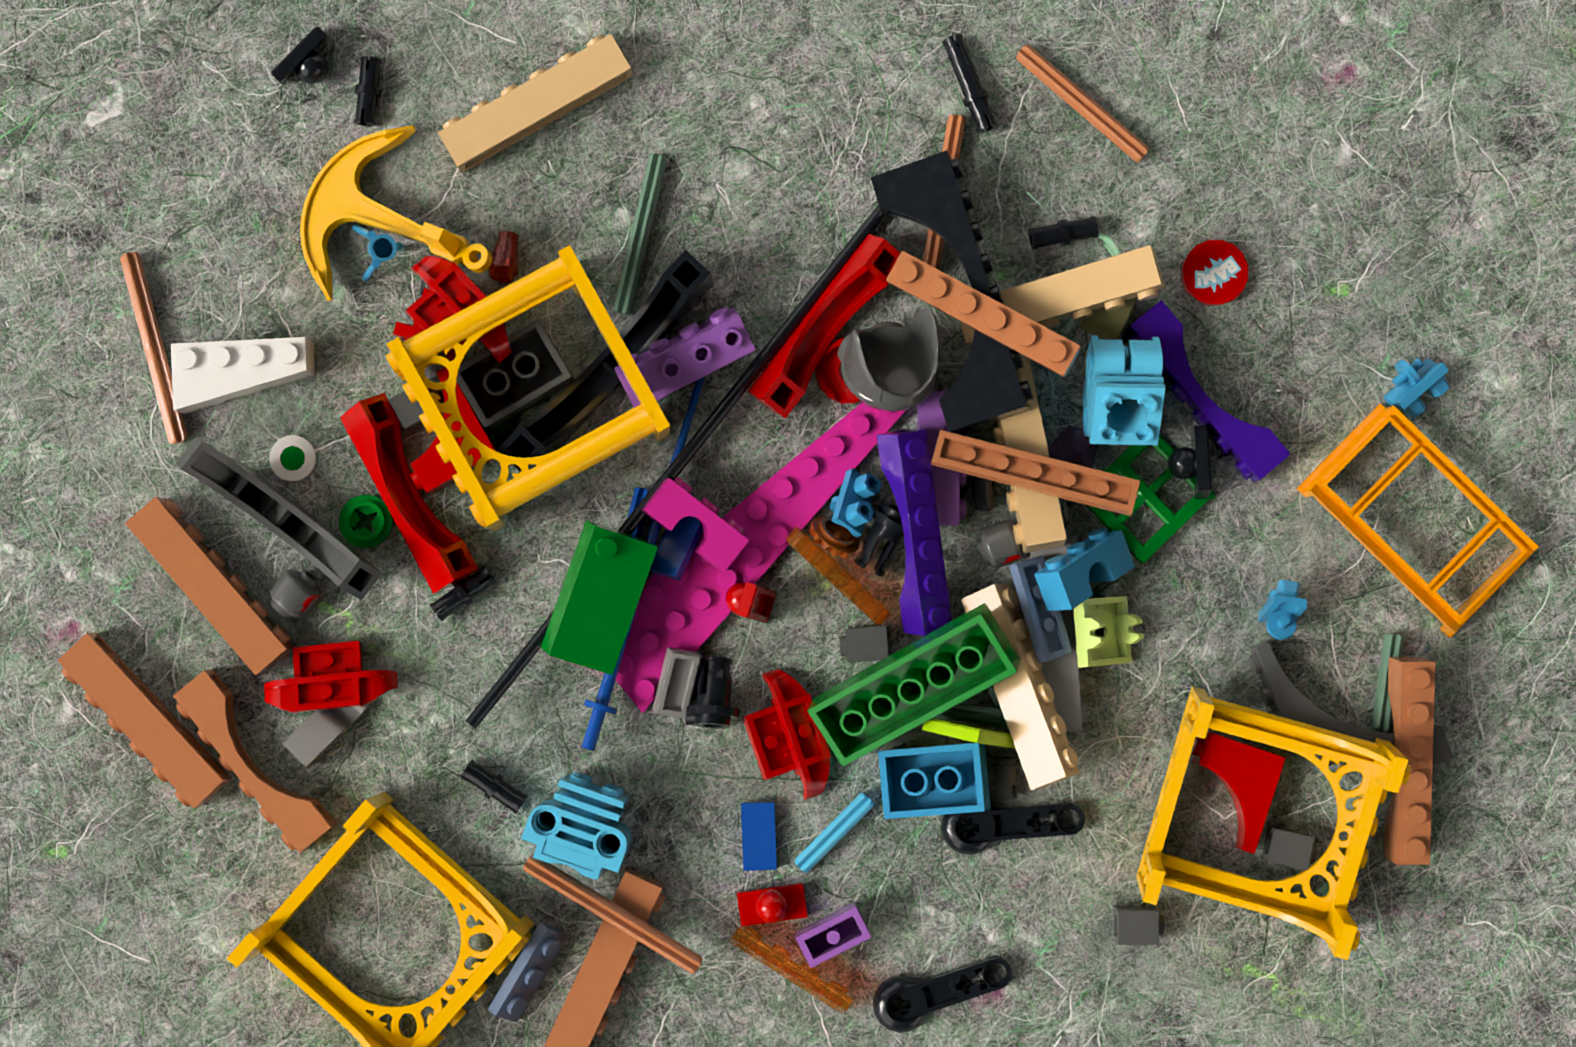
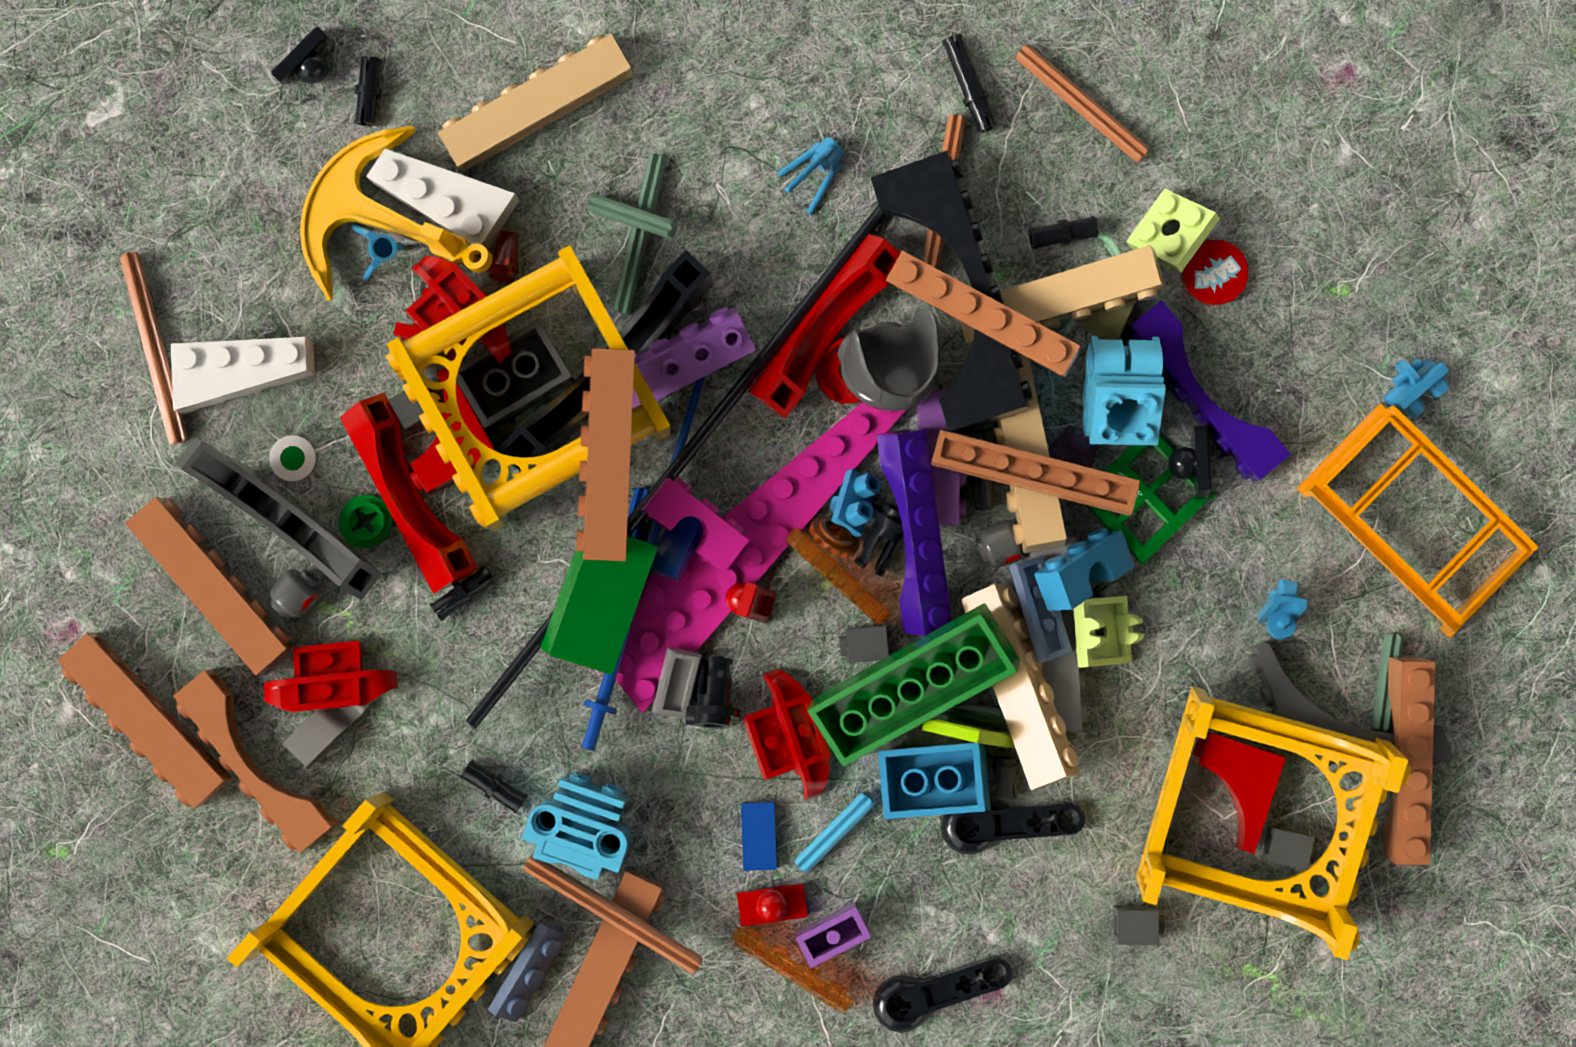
none -> white wedge [366,149,520,249]
none -> nougat brick [576,348,635,561]
none -> sand green axle [588,194,677,239]
none -> dark azure plant [778,137,845,215]
none -> yellowish green piece [1126,189,1220,273]

